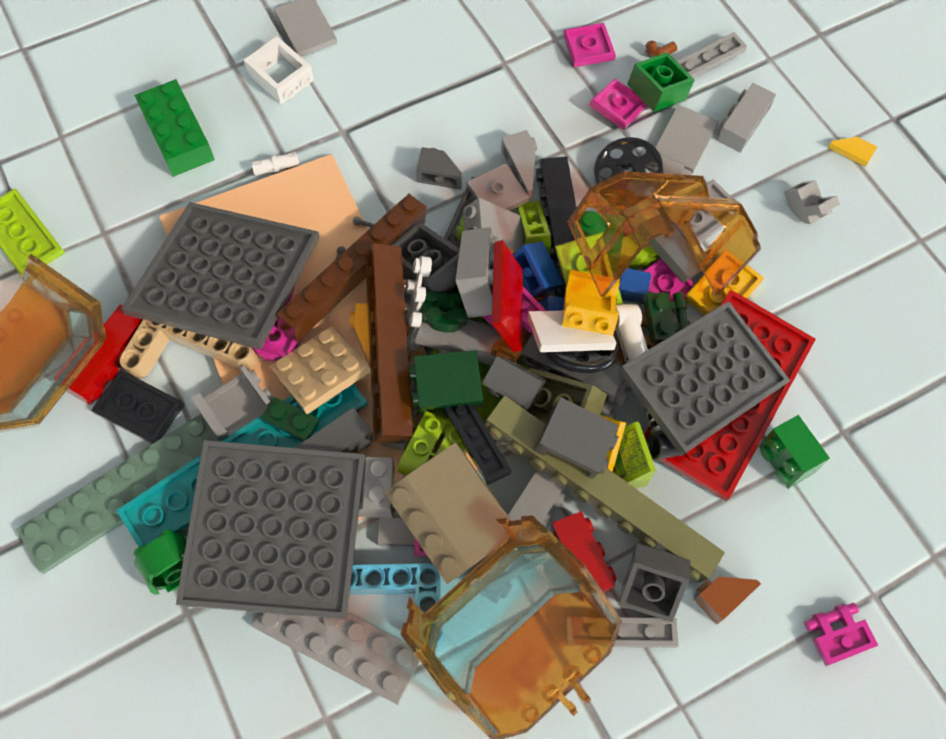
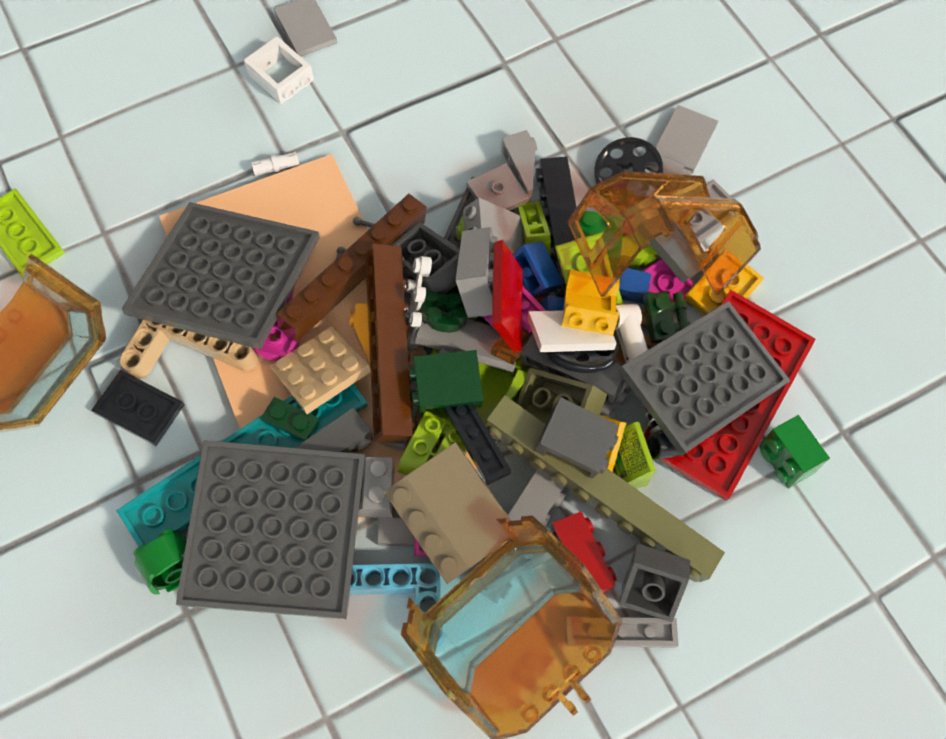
sand green plate [16,414,220,574] -> none
red brick [58,304,143,406] -> none
green brick [134,79,215,177] -> none
light grey panel [191,365,273,442] -> none
light grey plate [252,613,424,705] -> none
dark grey slope [416,147,462,190] -> none
dark grey brick [482,355,546,410] -> none
dark pink plate [563,23,616,67] -> none
dark pink plate [589,78,648,130] -> none
green brick [627,52,695,112] -> none
dark orange arm [645,40,677,57] -> none
light grey plate [677,32,747,78] -> none
dark orange slope [694,577,761,624] -> none
light grey brick [717,83,776,153] -> none
light grey brick [784,180,840,224] -> none
dark pink plate [804,602,879,666] -> none
yellow tile [828,137,877,167] -> none

